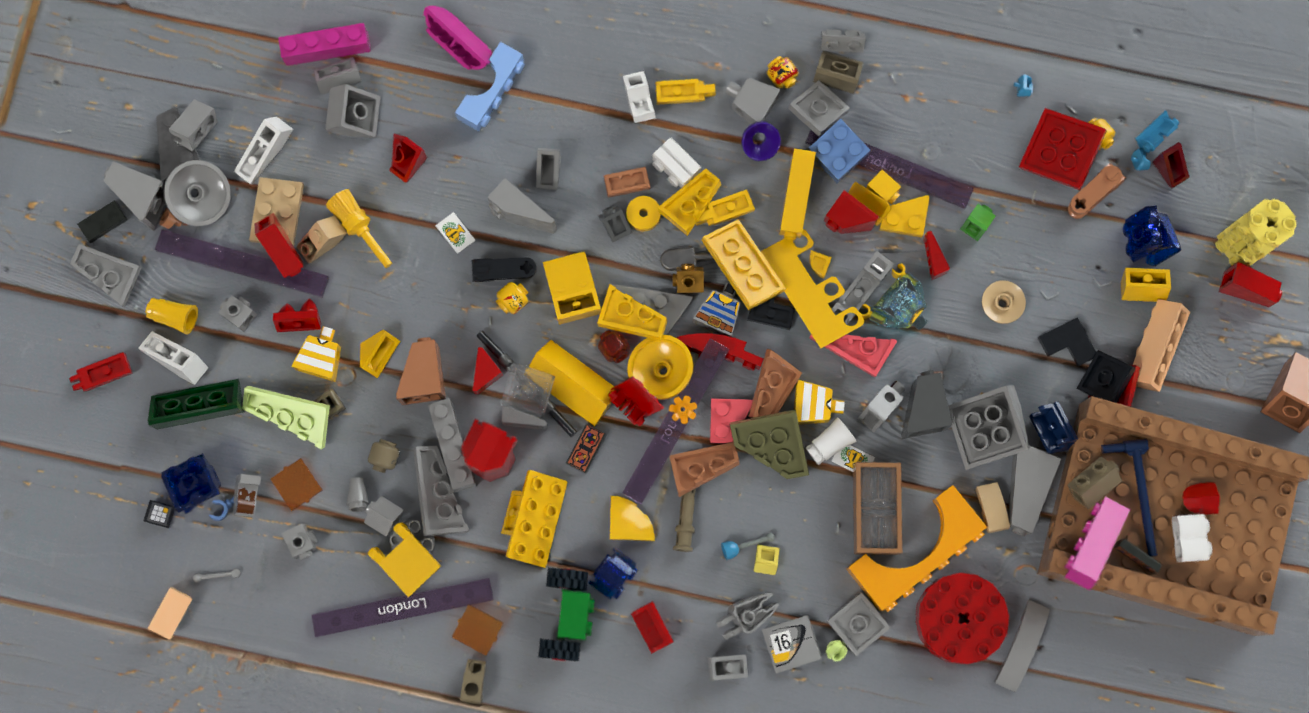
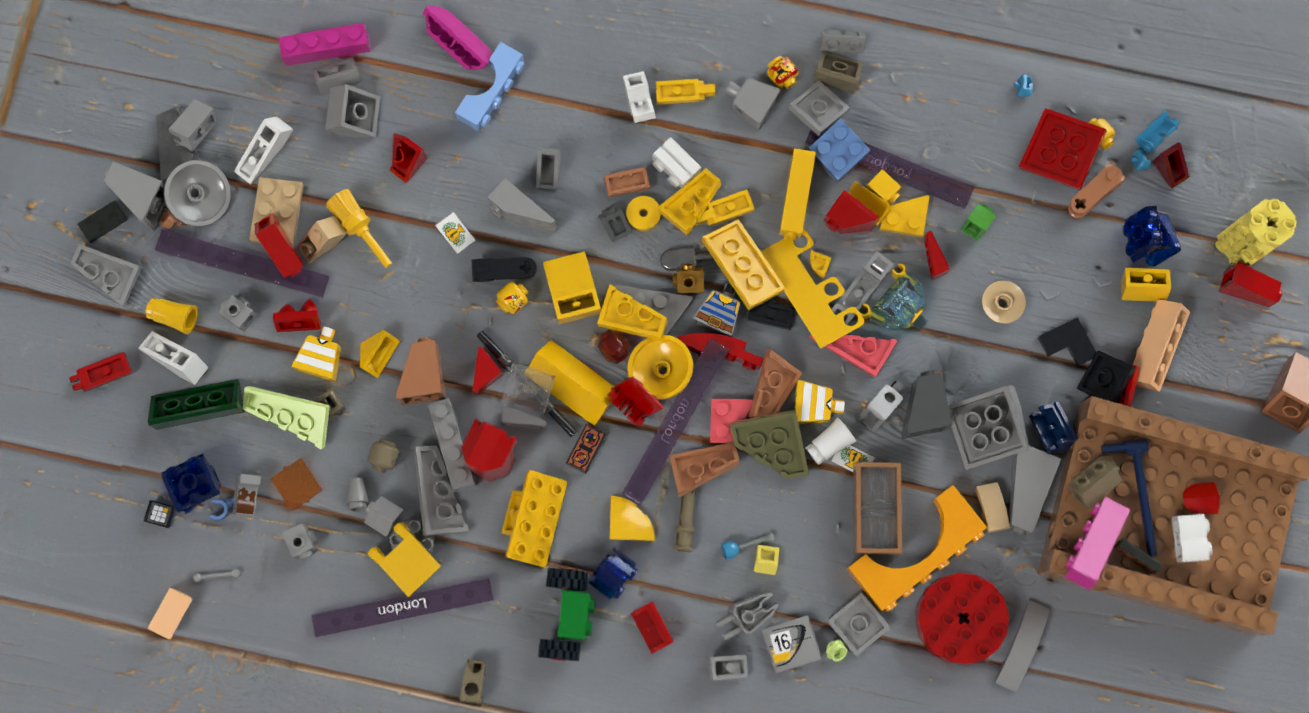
clear orange piece [452,604,504,656] -> none
light orange plant [669,396,697,424] -> none
dark purple piece [741,122,781,161] -> none

